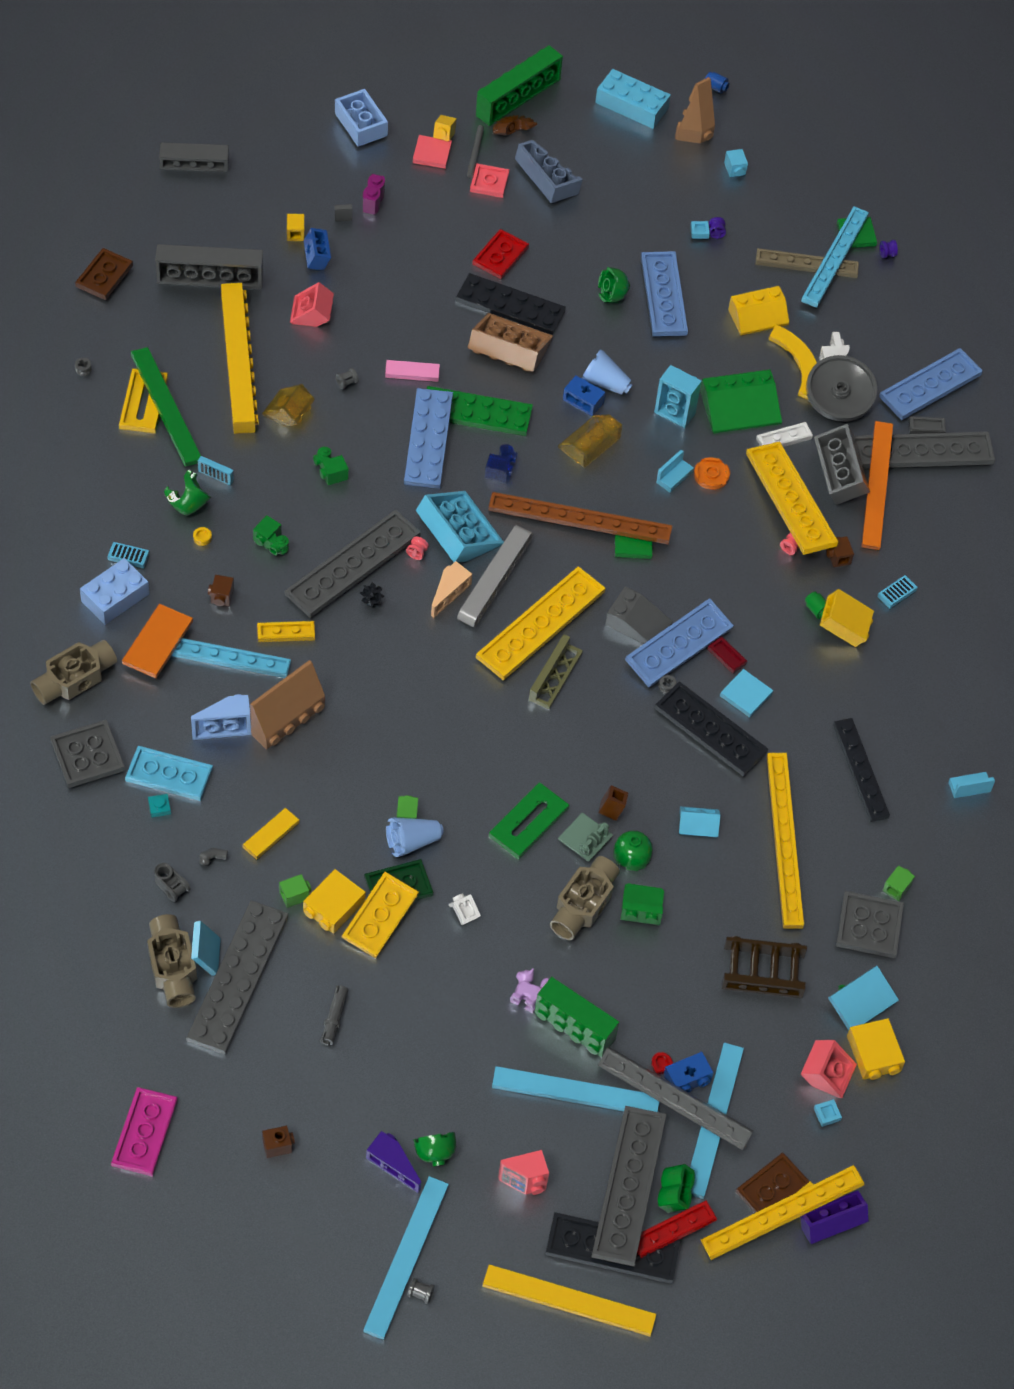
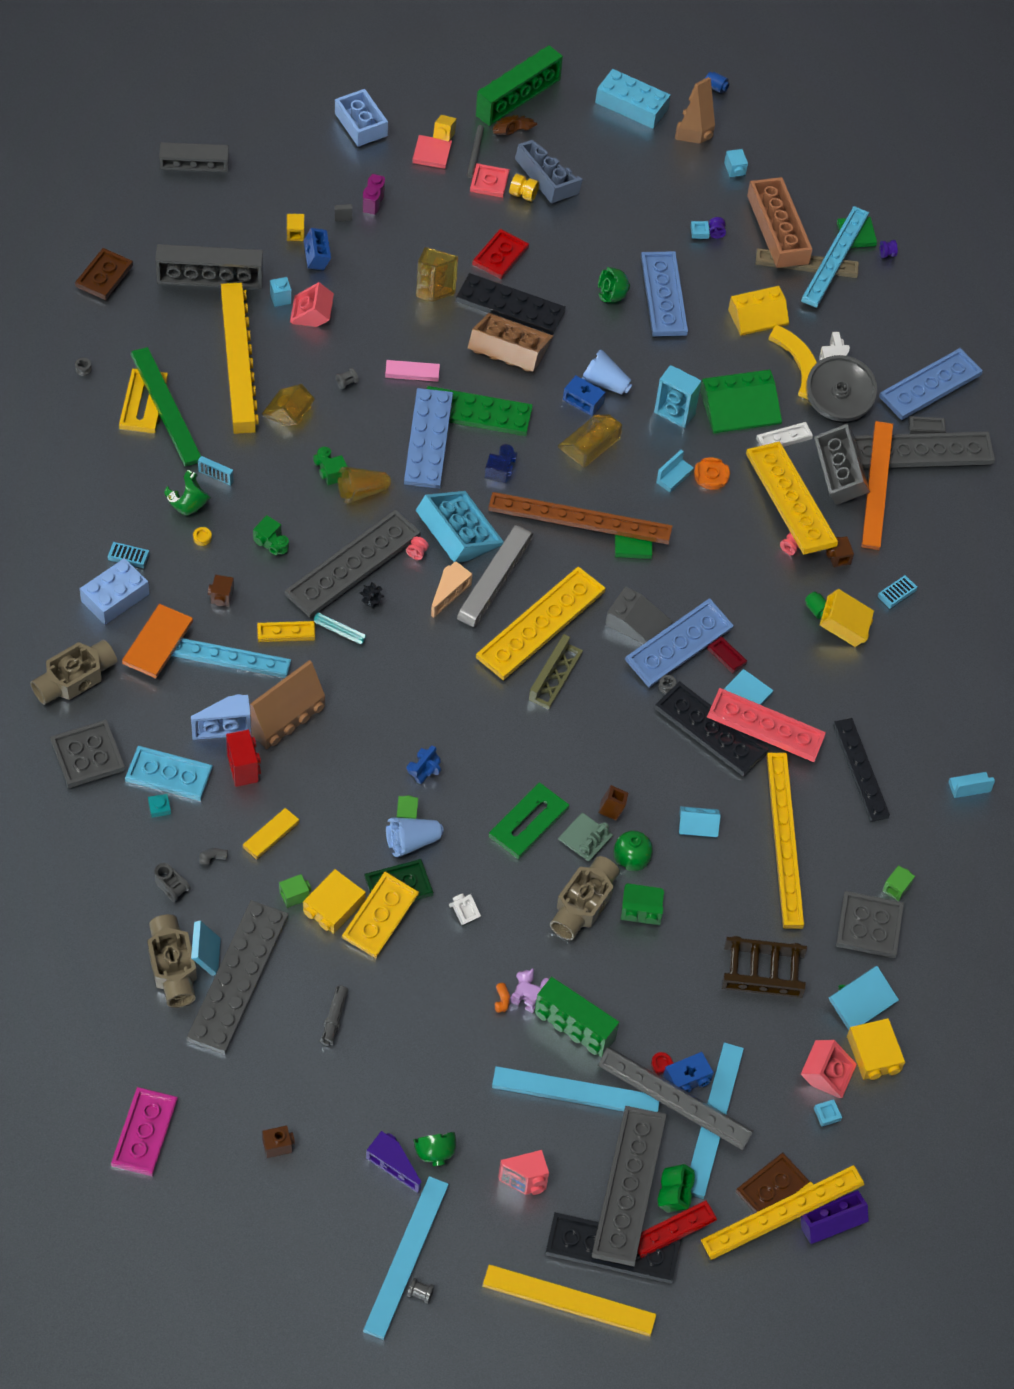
none -> red brick [226,729,261,787]
none -> medium azure brick [270,277,291,307]
none -> axle [314,613,366,645]
none -> clear yellow cone [338,466,391,503]
none -> blue hips [406,746,441,784]
none -> clear yellow slope [416,247,458,302]
none -> orange arm [494,983,510,1013]
none -> yellow wheel [509,173,539,202]
none -> coral plate [707,688,826,762]
none -> nougat brick [747,177,813,268]

